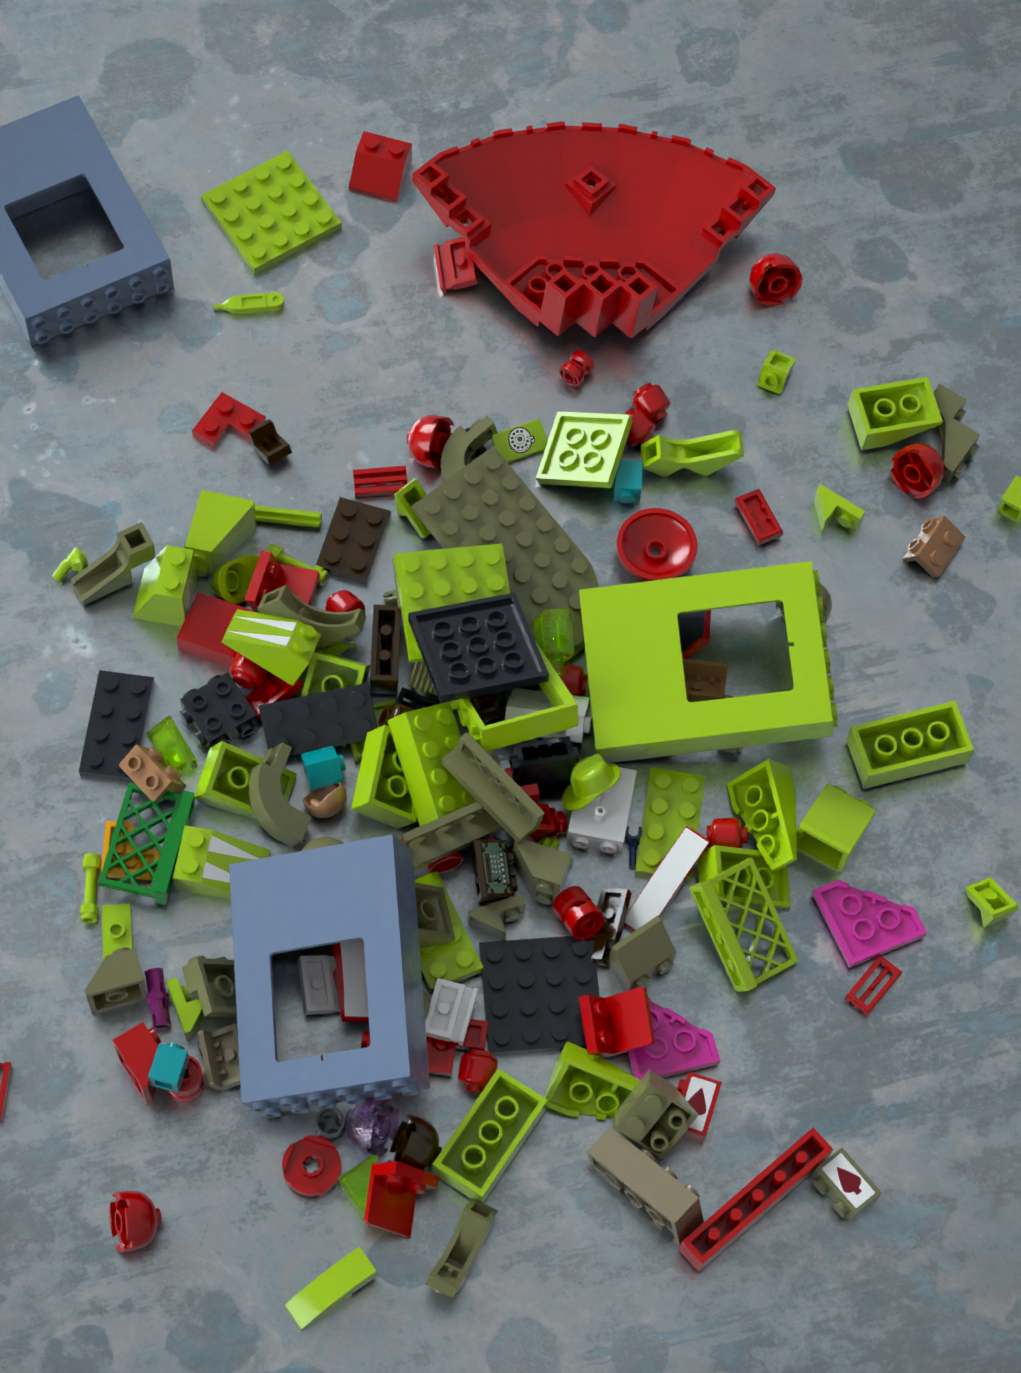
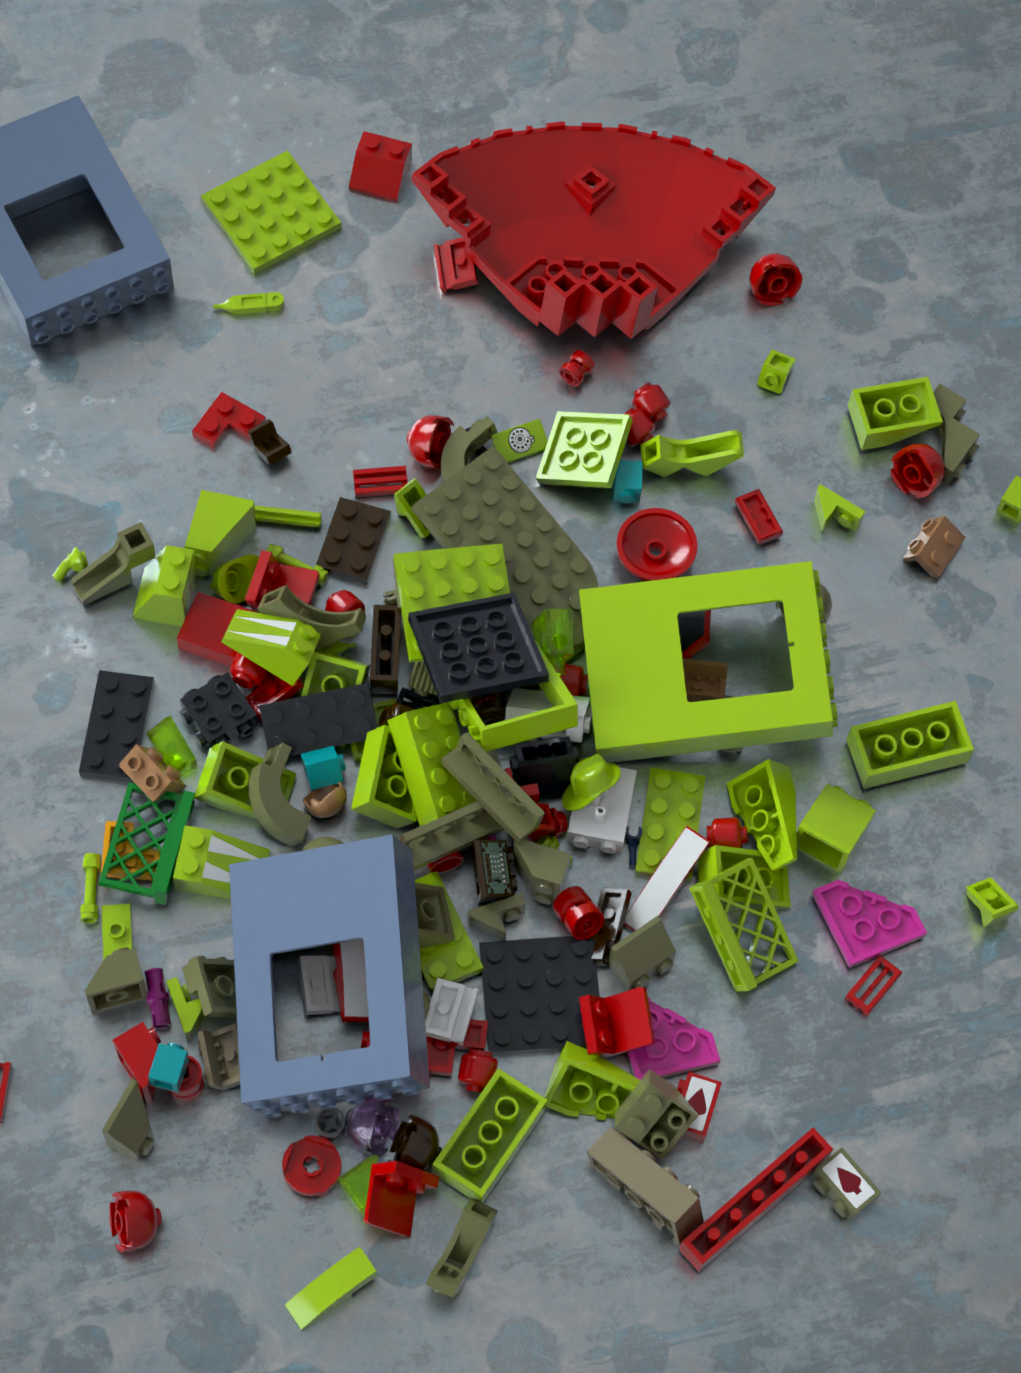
none -> olive slope [102,1079,154,1162]

